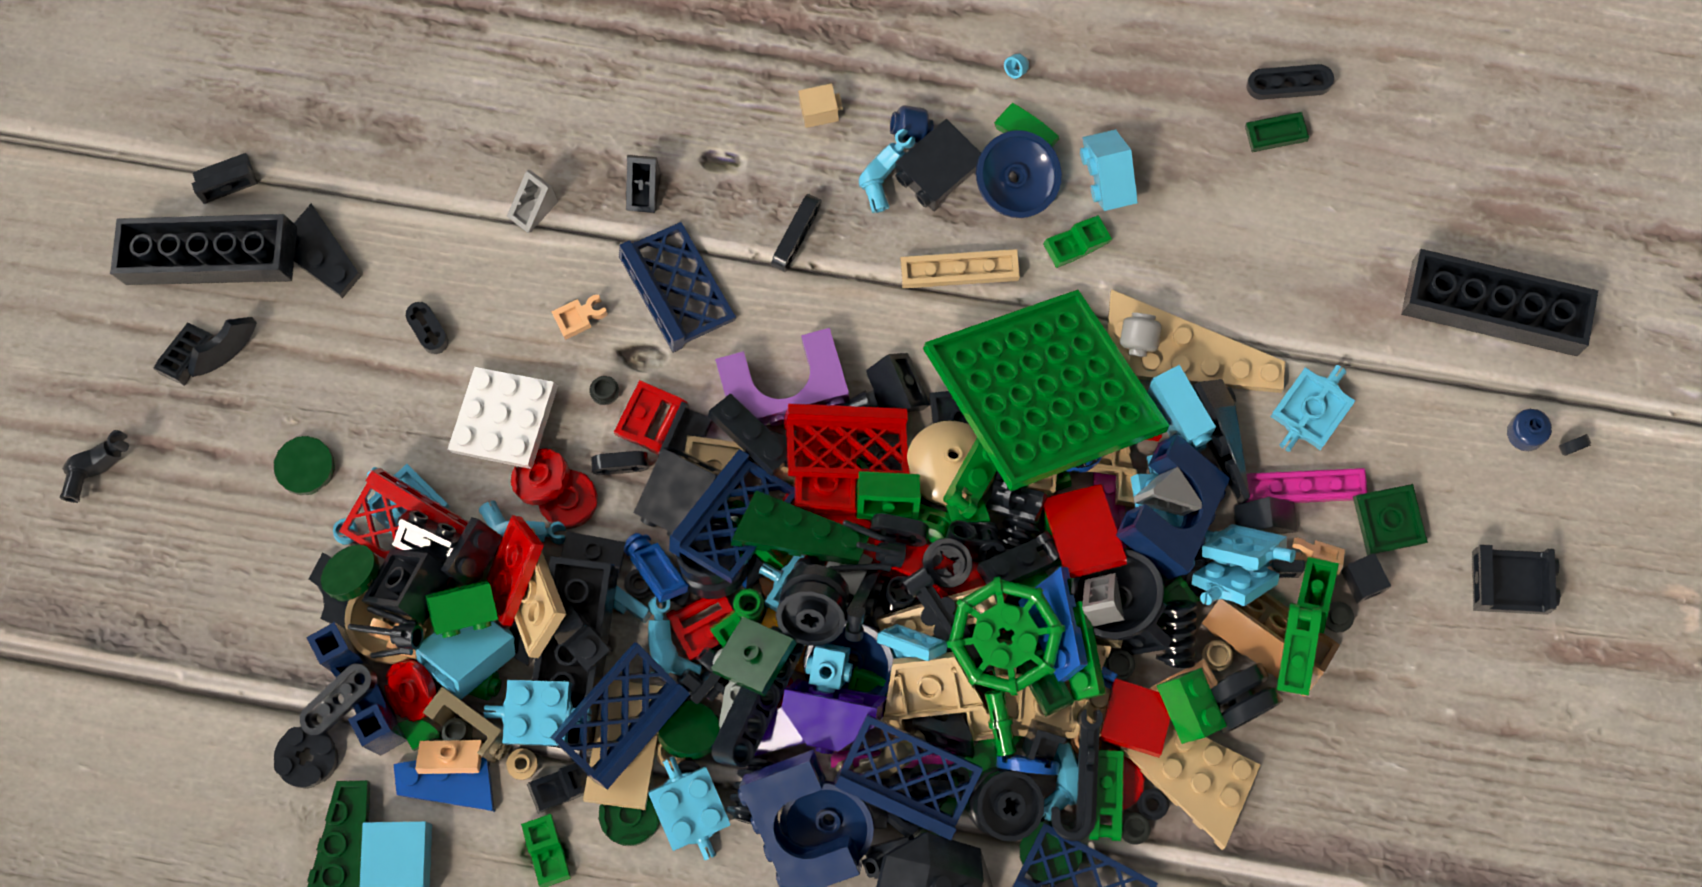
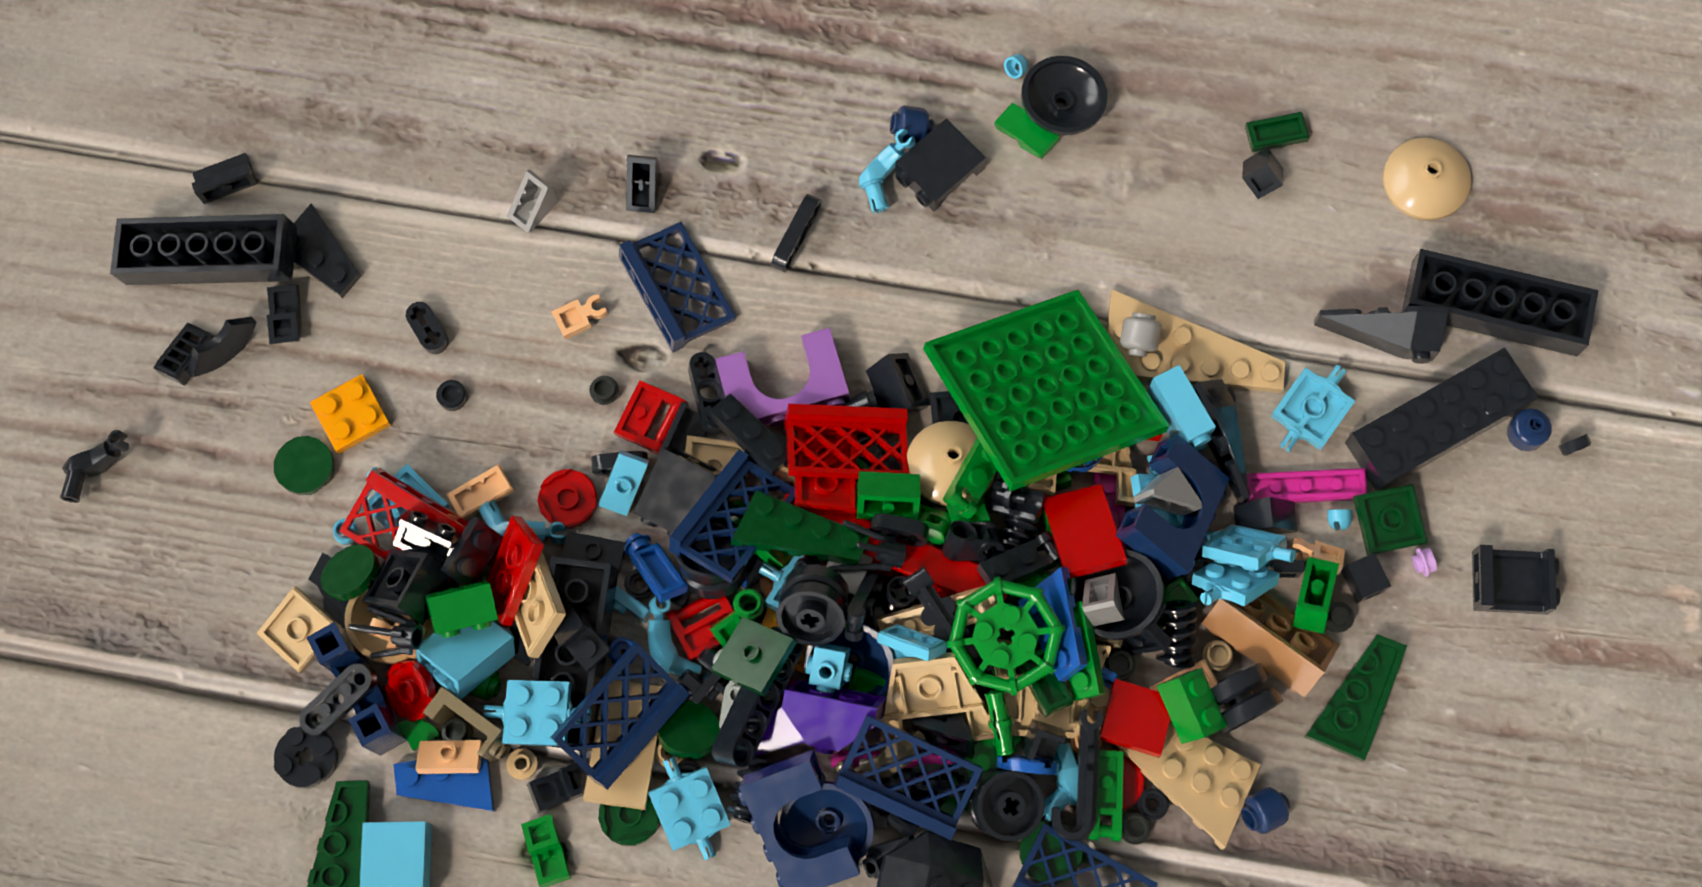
white plate [448,367,558,469] -> none
red tile [510,448,570,506] -> none
tan brick [798,83,843,128] -> none
tan plate [900,249,1020,289] -> none
black gear [923,537,973,588] -> none
dark blue dish [976,130,1062,218] -> none
green slope [1043,215,1112,268] -> none
medium azure brick [1080,129,1138,211] -> none
black plate [1246,64,1334,100] -> none
green plate [1276,603,1322,696] -> none
none -> tan tile [256,587,341,673]
none -> black slope [266,284,301,344]
none -> light orange plate [310,374,391,454]
none -> black tile [436,380,468,411]
none -> light nougat plate [446,464,515,520]
none -> medium azure plate [598,450,649,516]
none -> blue plate [608,637,637,665]
none -> black beam [688,352,725,434]
none -> black dish [1021,56,1108,135]
none -> dark blue head [1241,787,1290,834]
none -> black panel [1242,147,1283,199]
none -> dark green wing [1304,634,1407,762]
none -> black wedge [1314,306,1448,364]
none -> medium azure hinge [1327,509,1352,531]
none -> black brick [1345,347,1539,491]
none -> tan dish [1383,138,1471,220]
none -> lavender plate [1411,547,1437,577]

